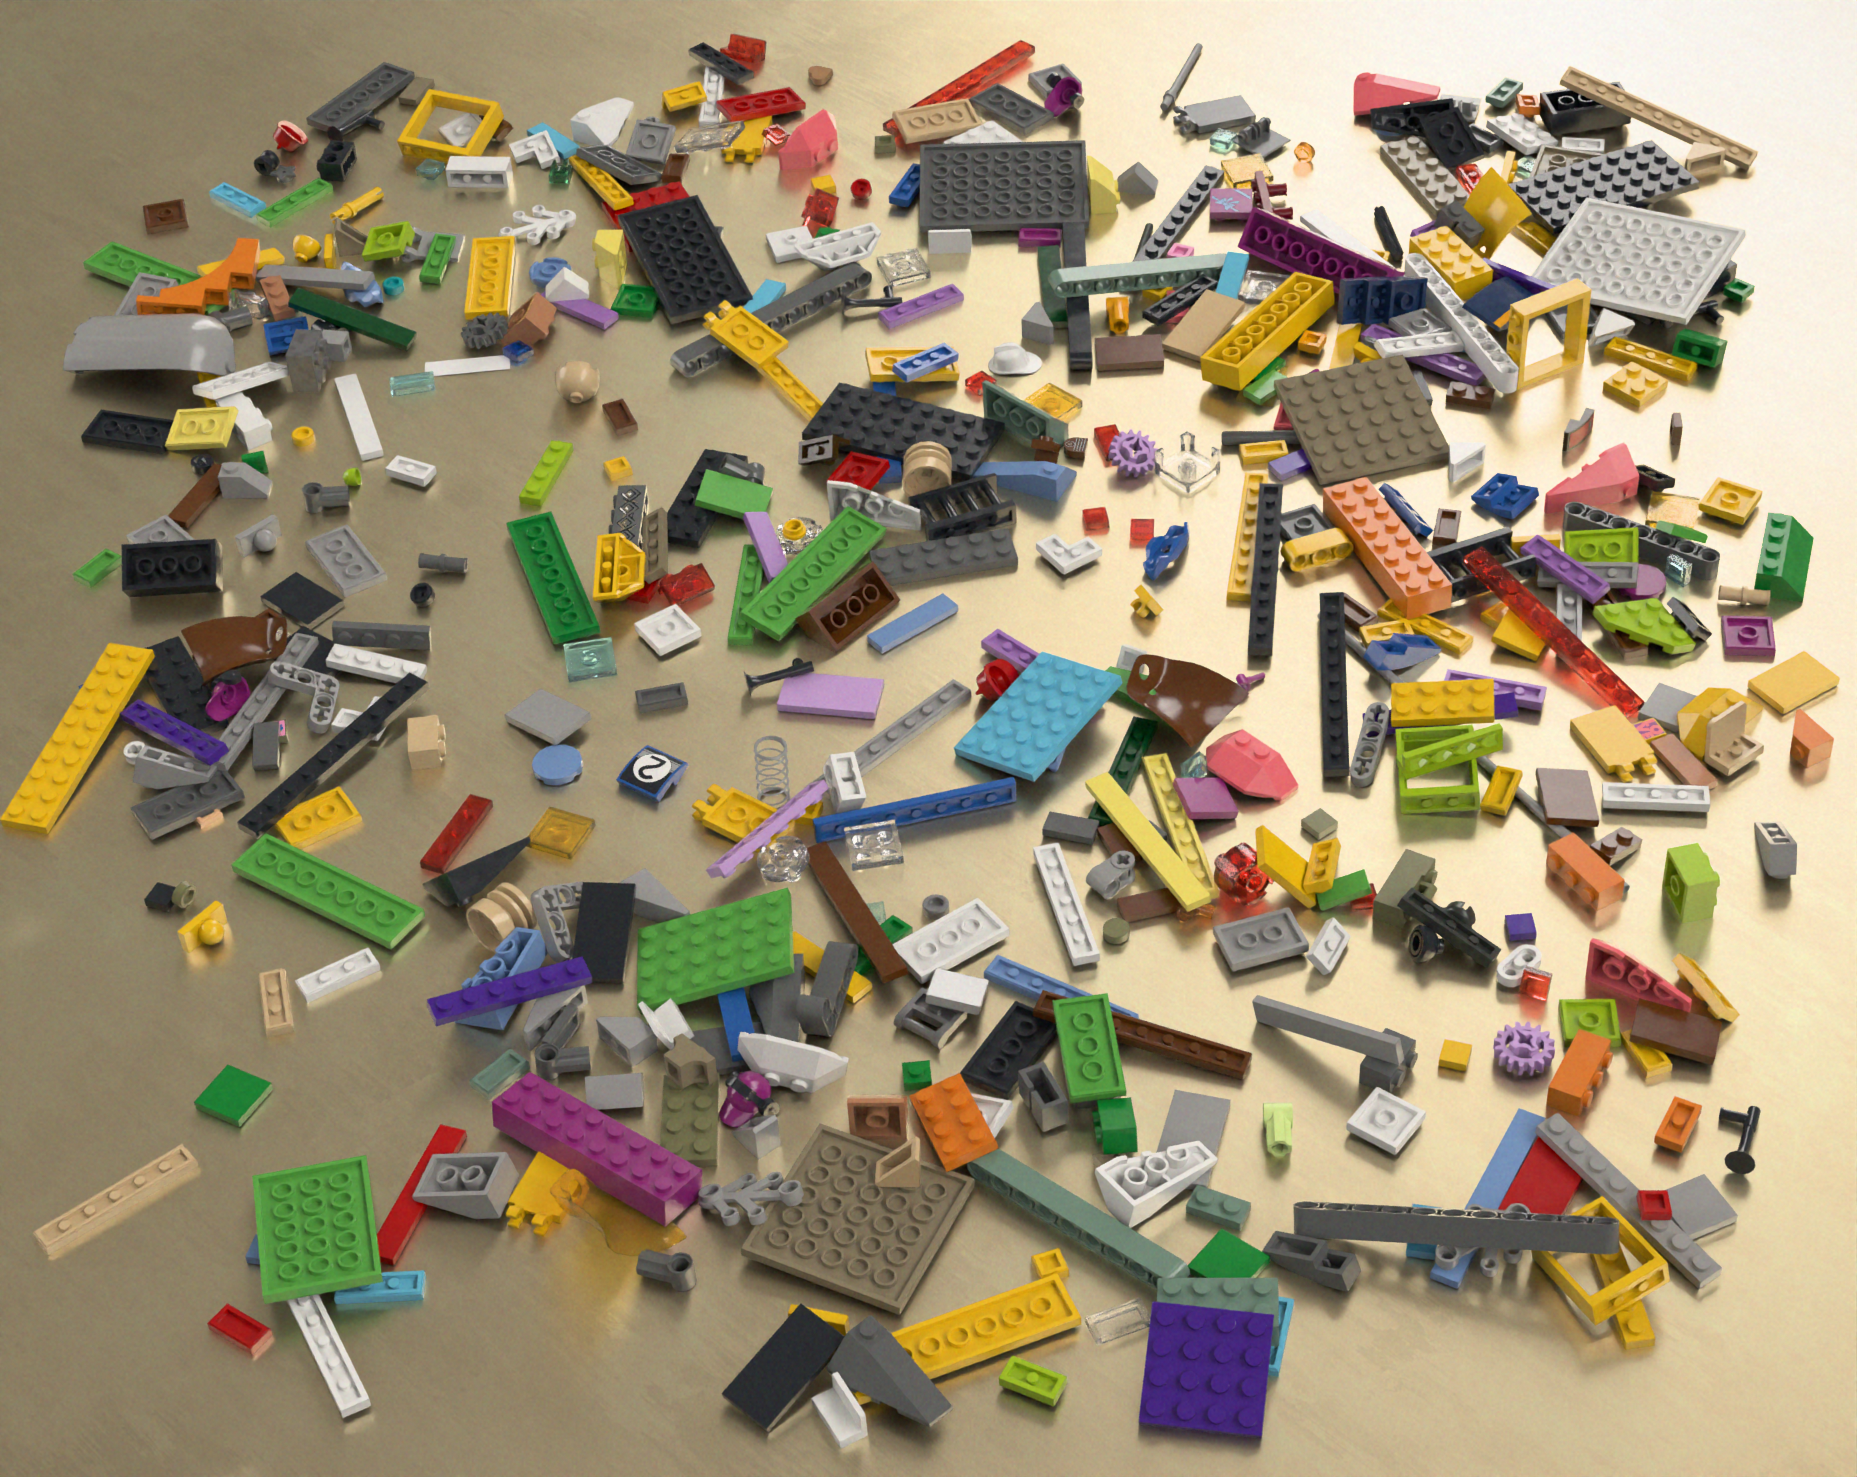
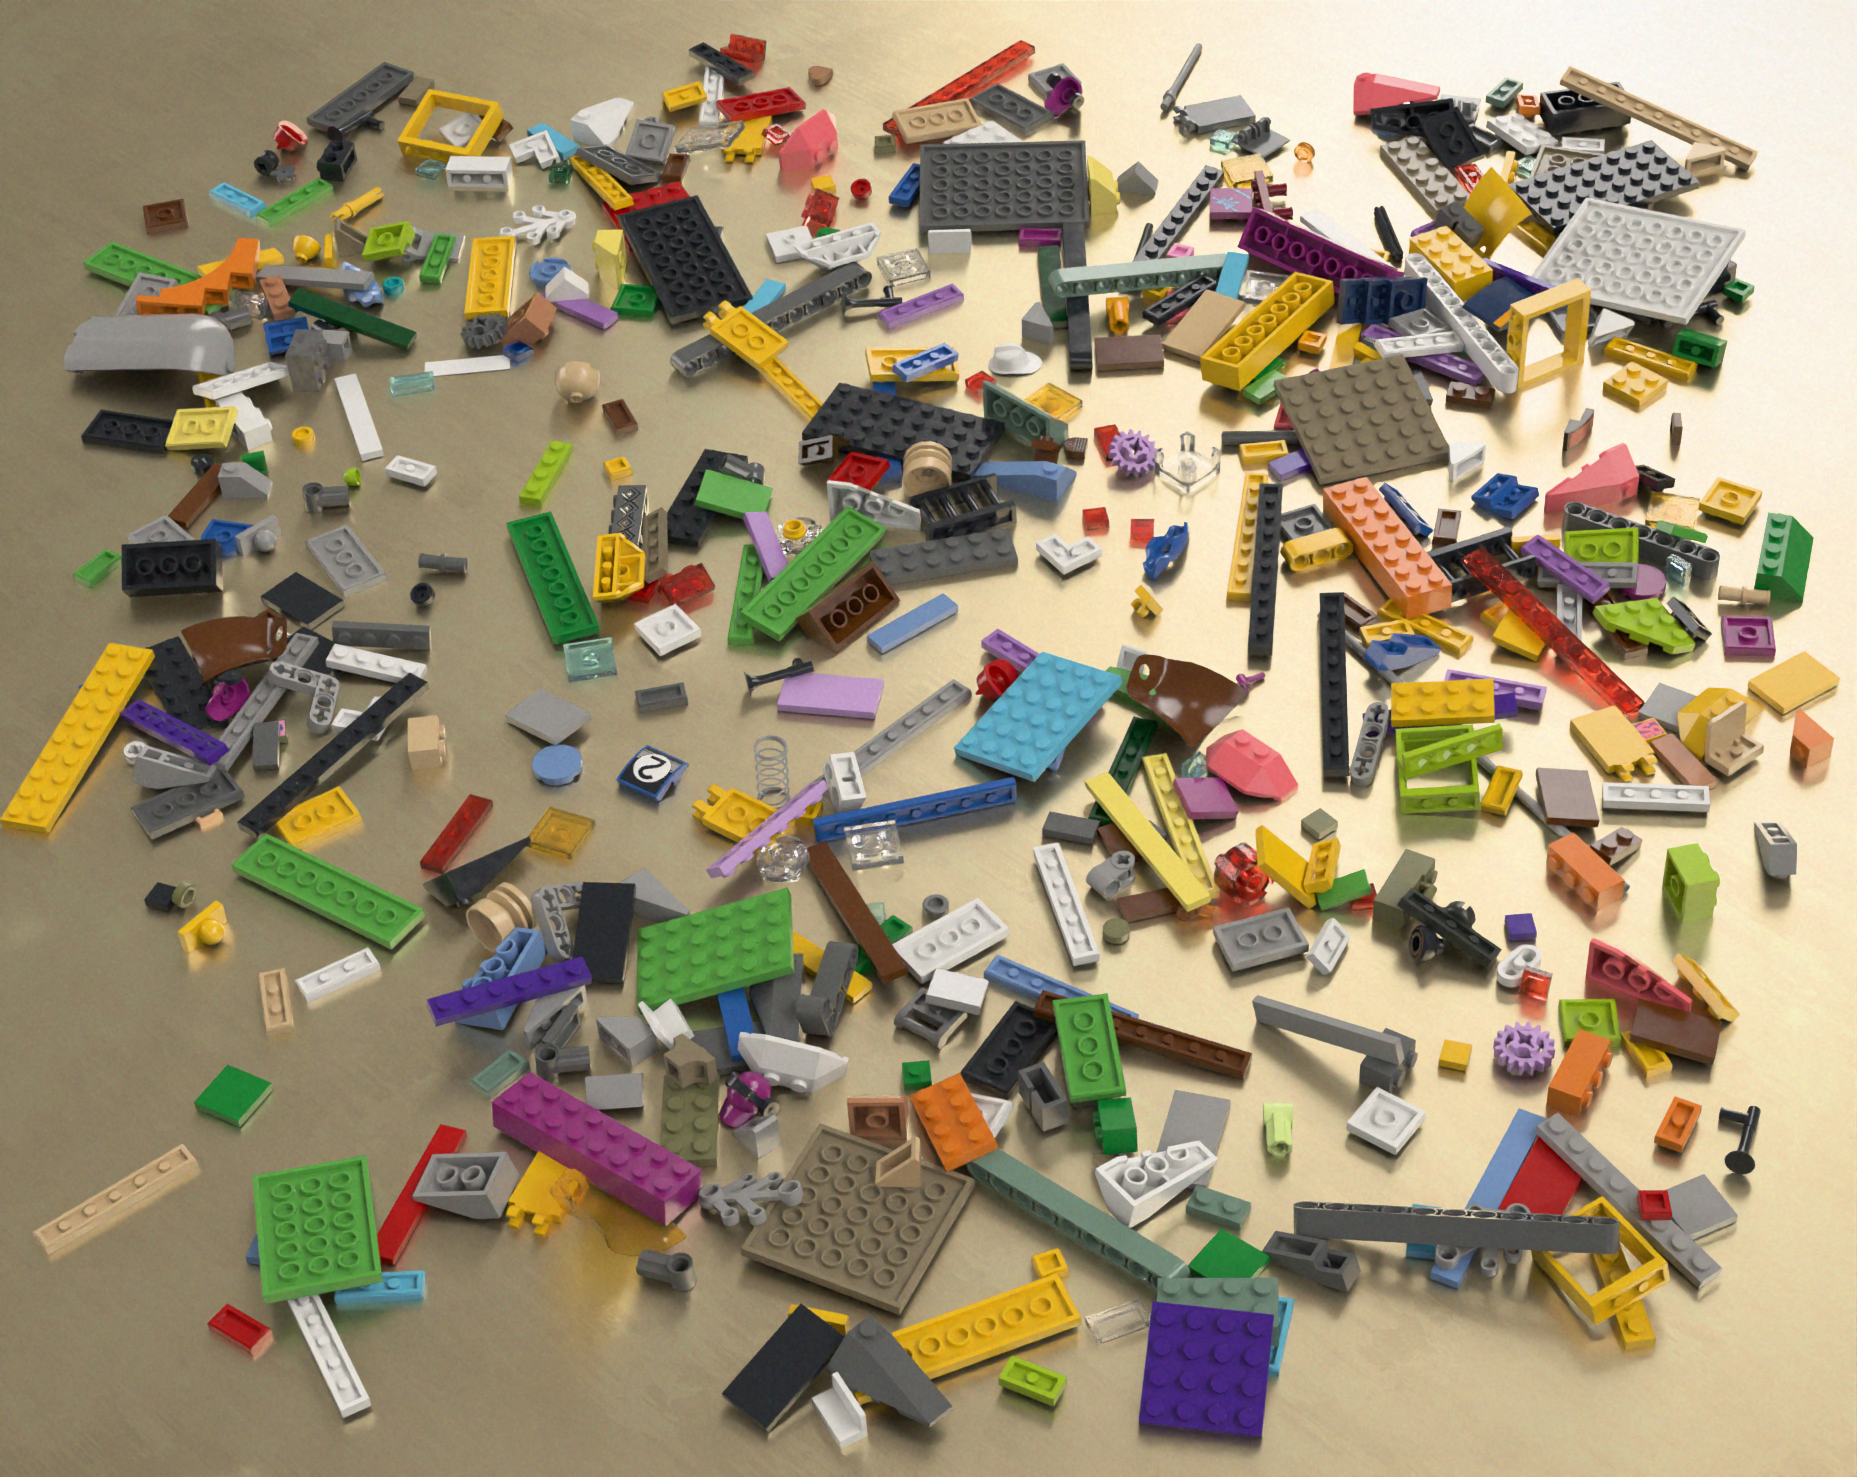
none -> blue tile [201,519,253,558]

